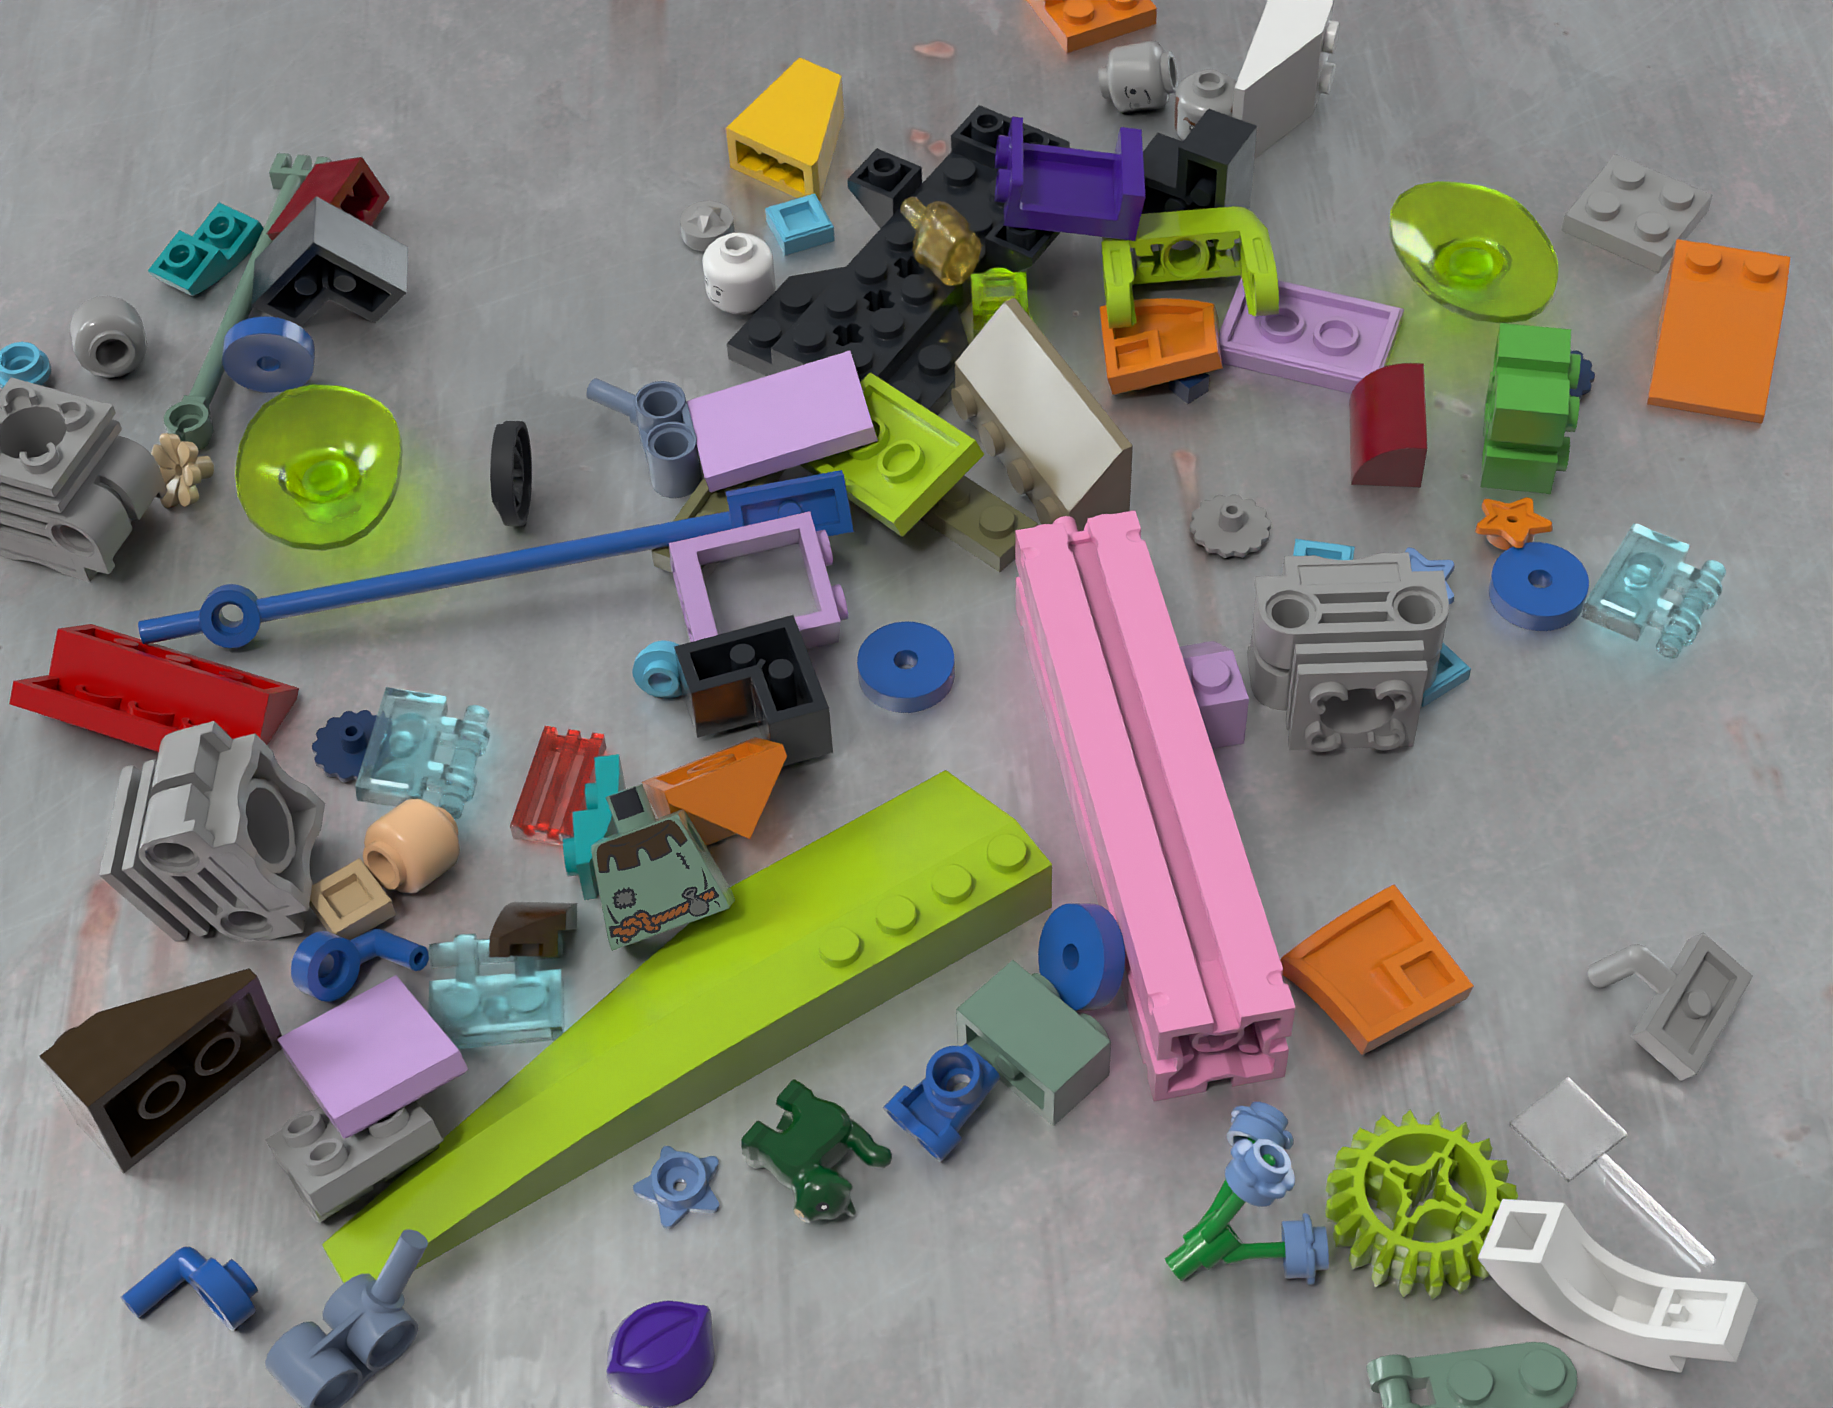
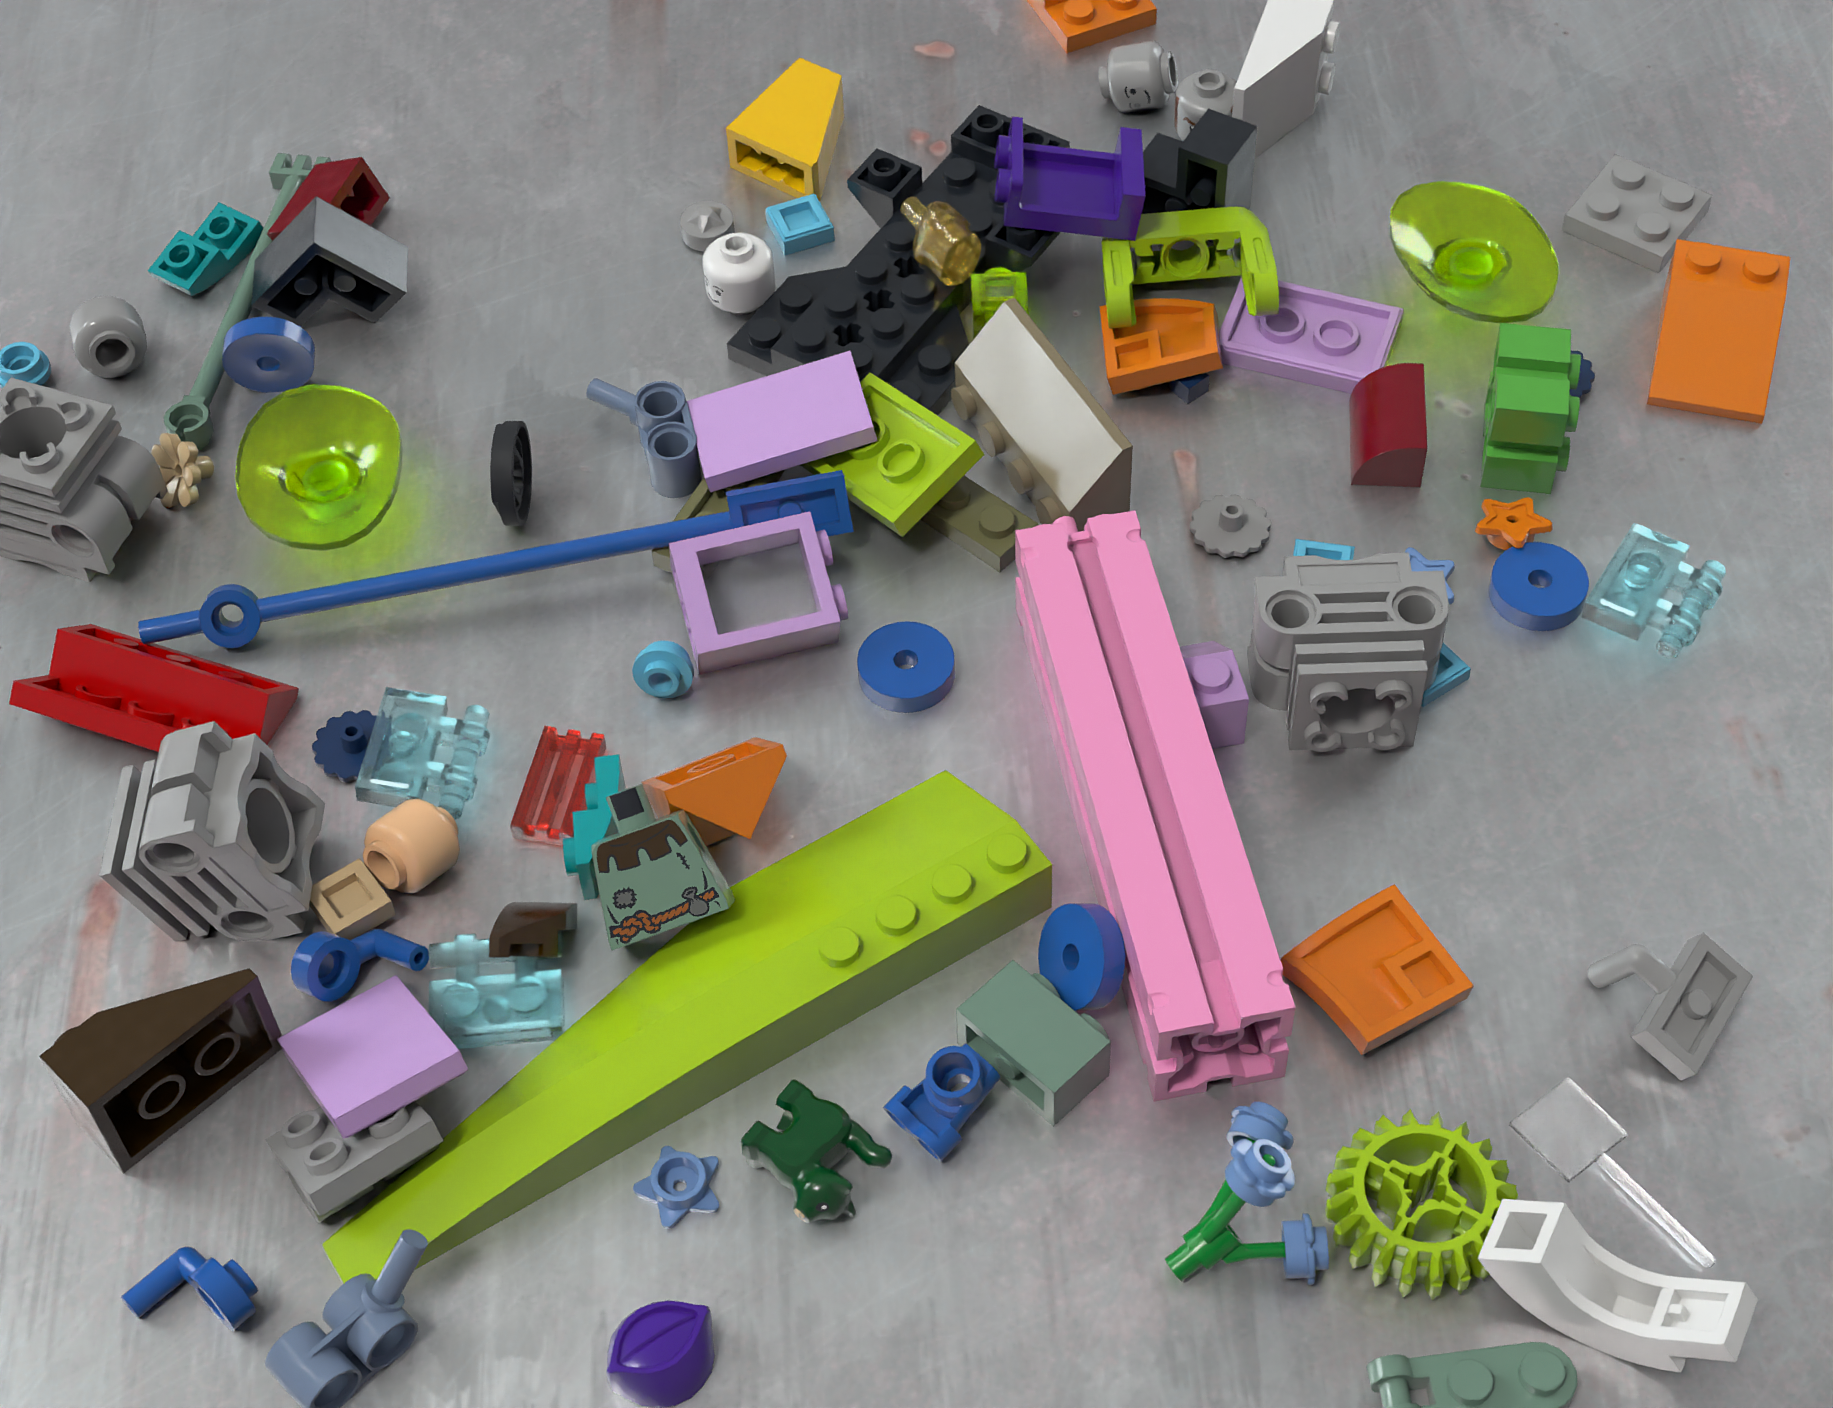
black brick [674,615,833,767] -> none

